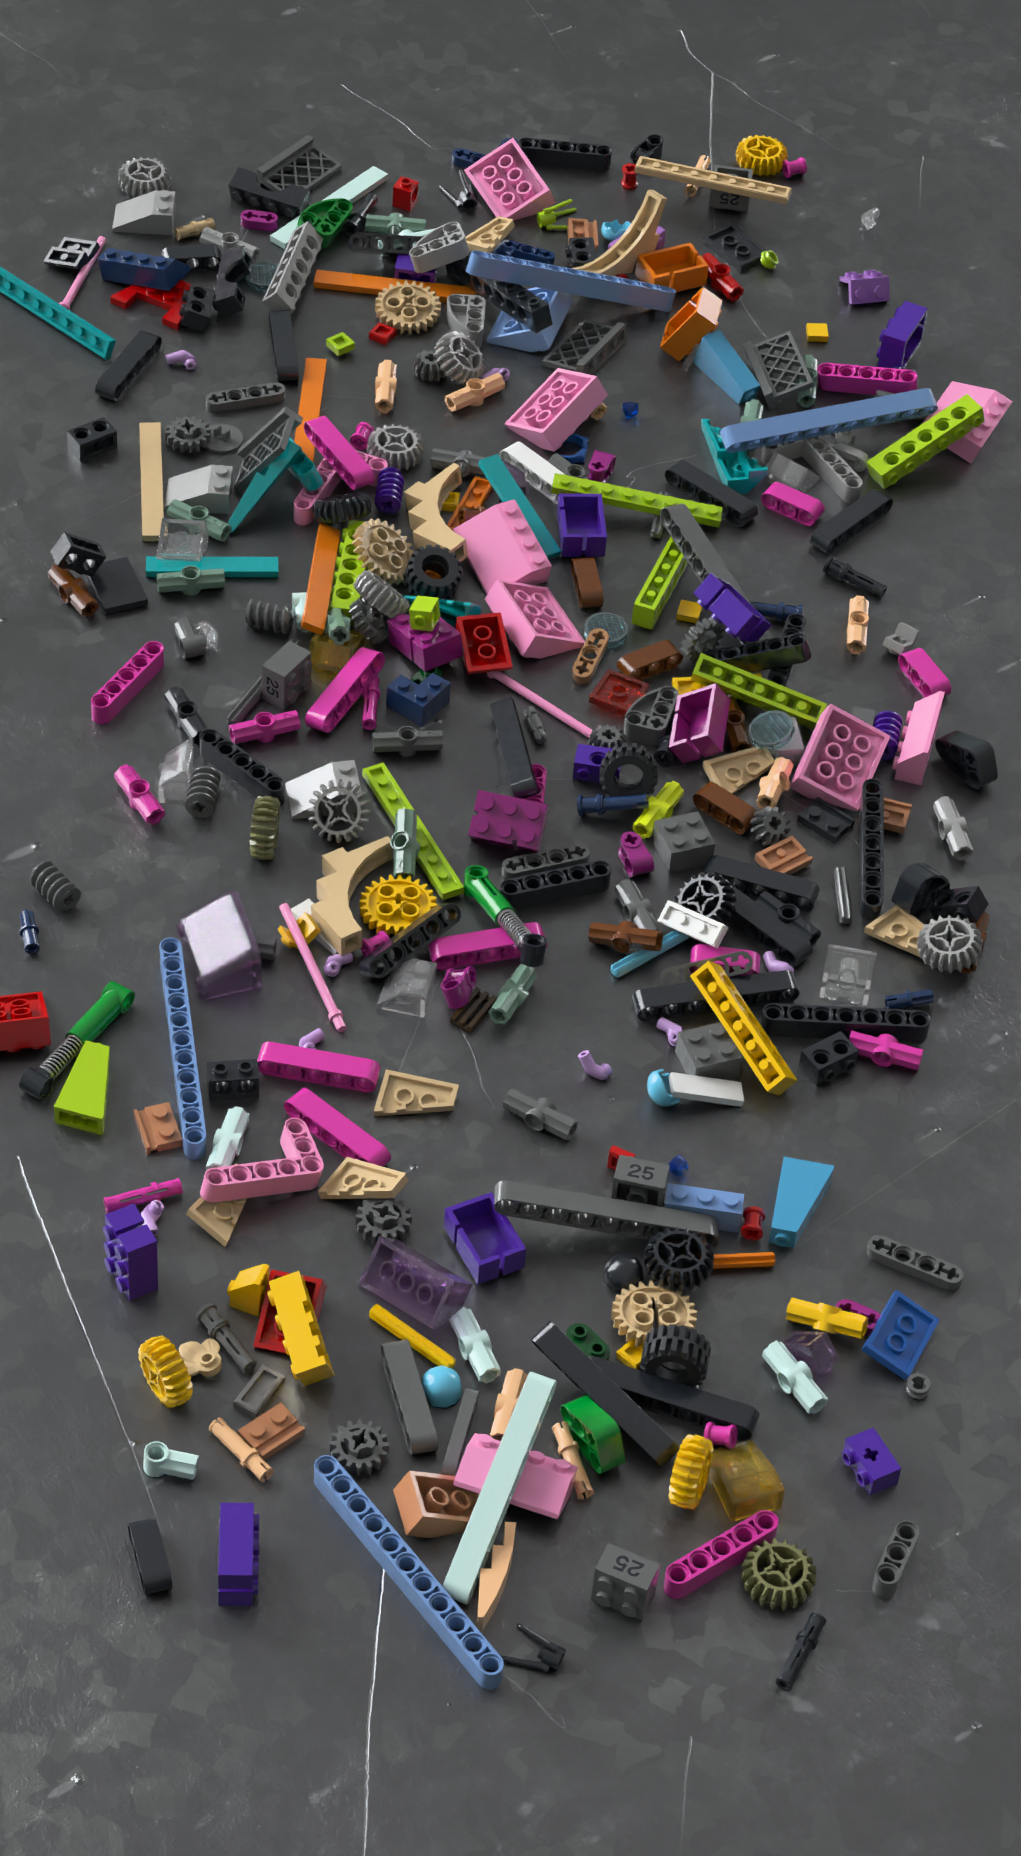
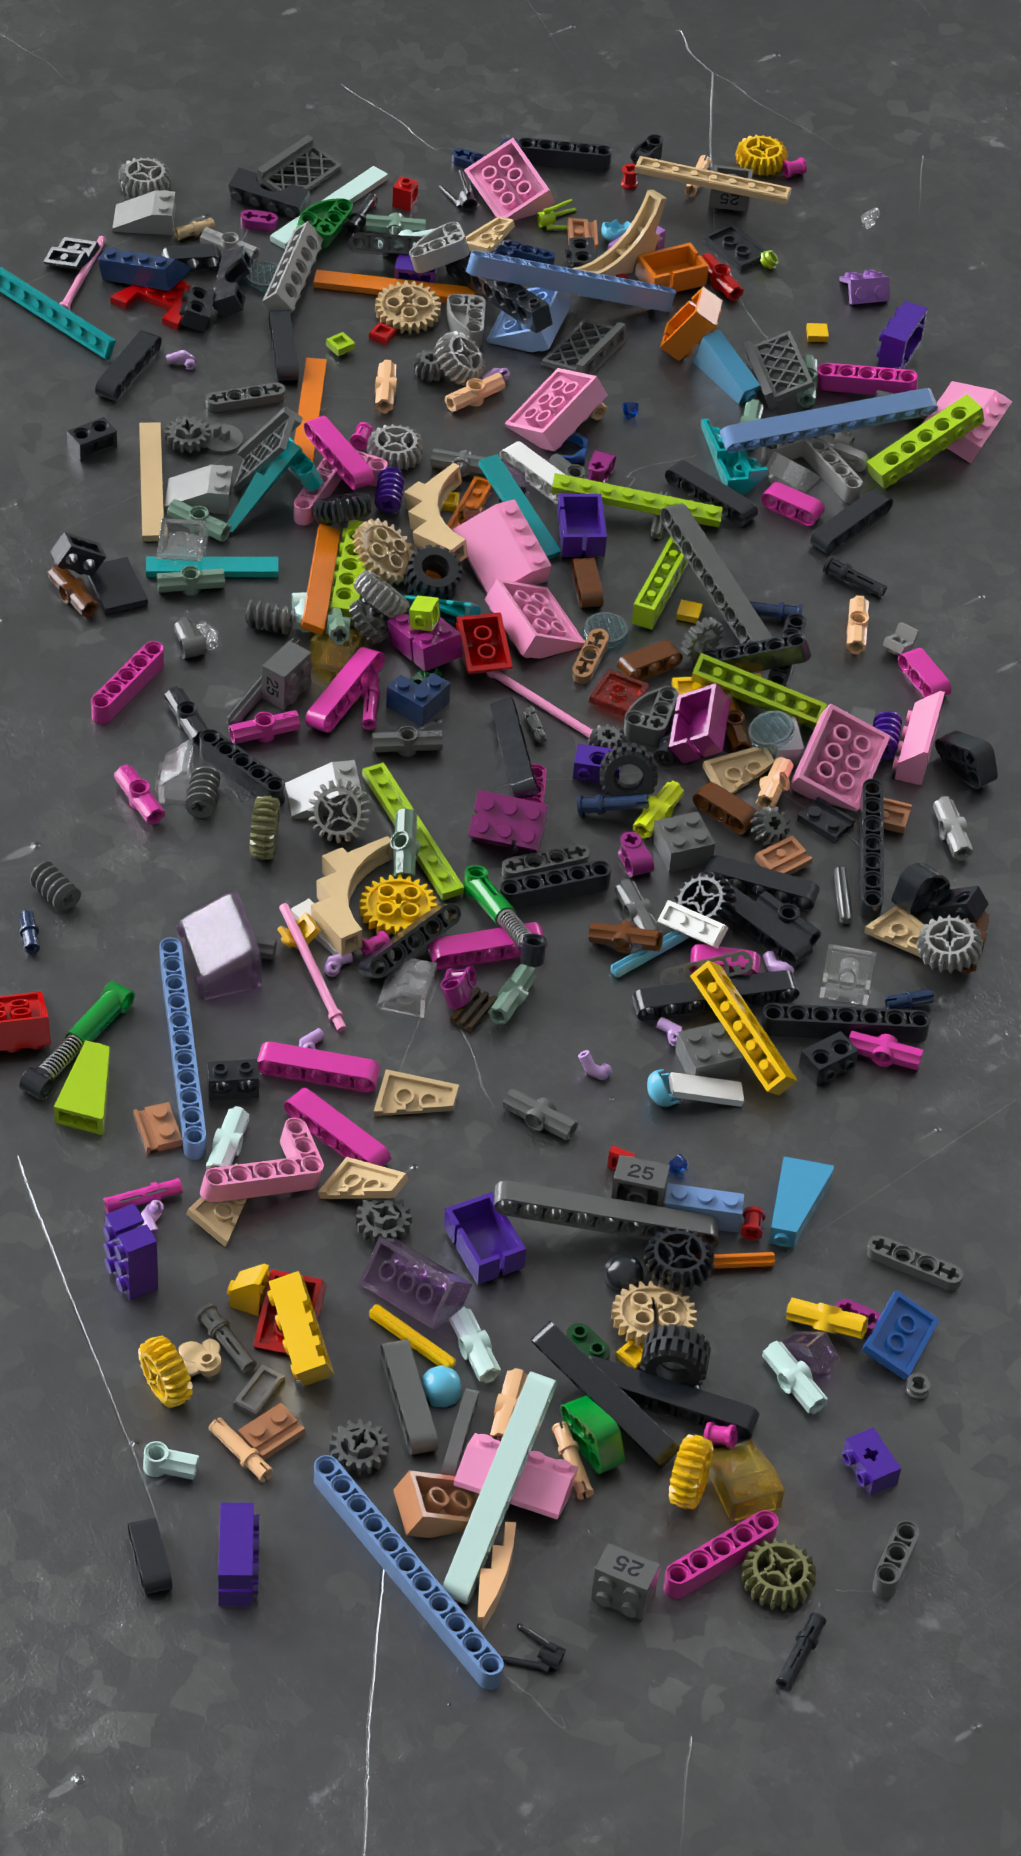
dark purple piece [694,573,771,643] -> none

